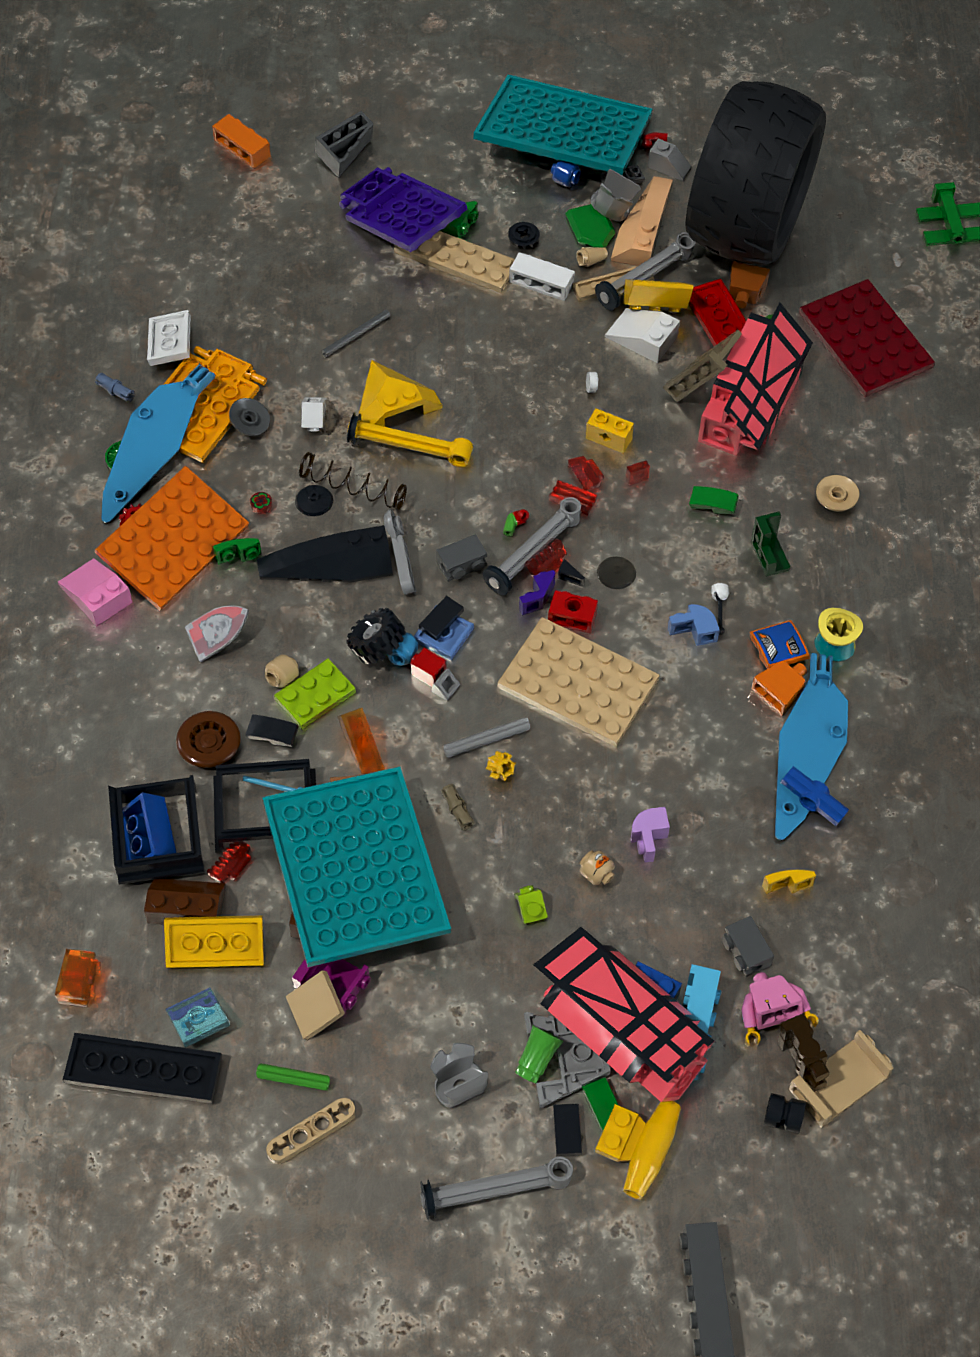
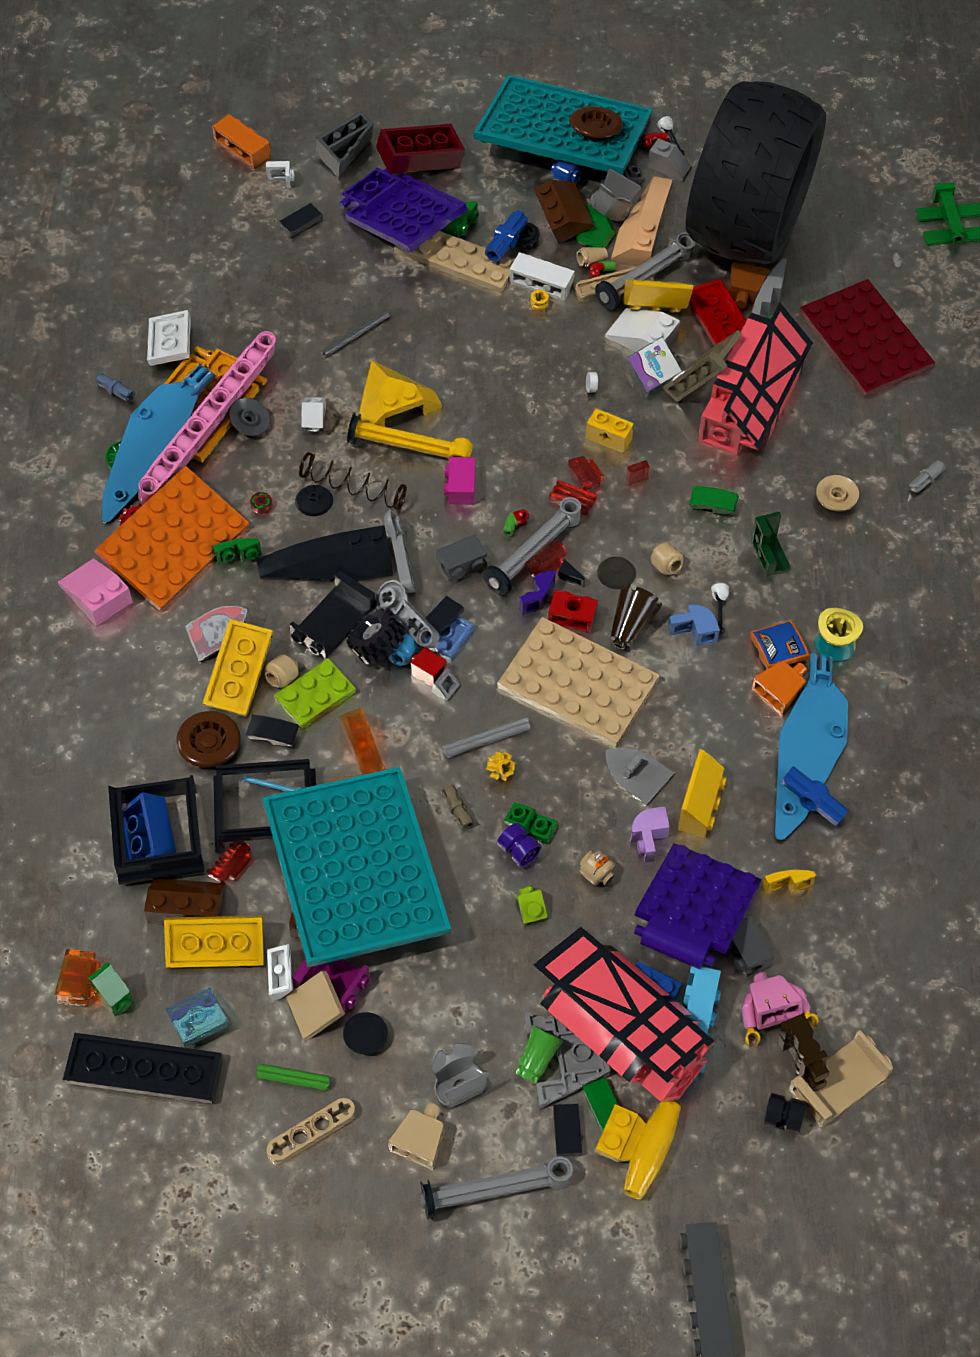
none -> slope [88,962,134,1016]
none -> bright pink beam [138,331,276,504]
none -> yellow plate [202,619,274,717]
none -> white bracket [266,161,294,189]
none -> white slope [267,944,292,1000]
none -> black tile [279,203,323,237]
none -> black panel [290,571,376,659]
none -> black piece [343,1012,388,1054]
none -> light grey beam [375,580,439,649]
none -> dark red brick [376,124,465,174]
none -> tan torso [388,1103,444,1170]
none -> dark pink brick [444,457,475,505]
none -> blue piece [485,210,528,262]
none -> dark purple wheel [497,823,542,868]
none -> green slope [504,802,559,844]
none -> yellow bush [530,289,549,310]
none -> reddish brown slope [534,179,594,244]
none -> reddish brown wheel [569,106,623,139]
none -> arm [589,261,615,278]
none -> light grey shield [606,748,675,806]
none -> dark brown cone [610,585,662,649]
none -> tile [627,336,683,394]
none -> dark purple plate [634,843,762,969]
none -> tan head [651,543,683,575]
none -> white hinge [657,116,685,156]
none -> yellow slope [678,749,727,838]
none -> light grey slope [752,258,787,316]
none -> light grey axle [909,460,945,493]

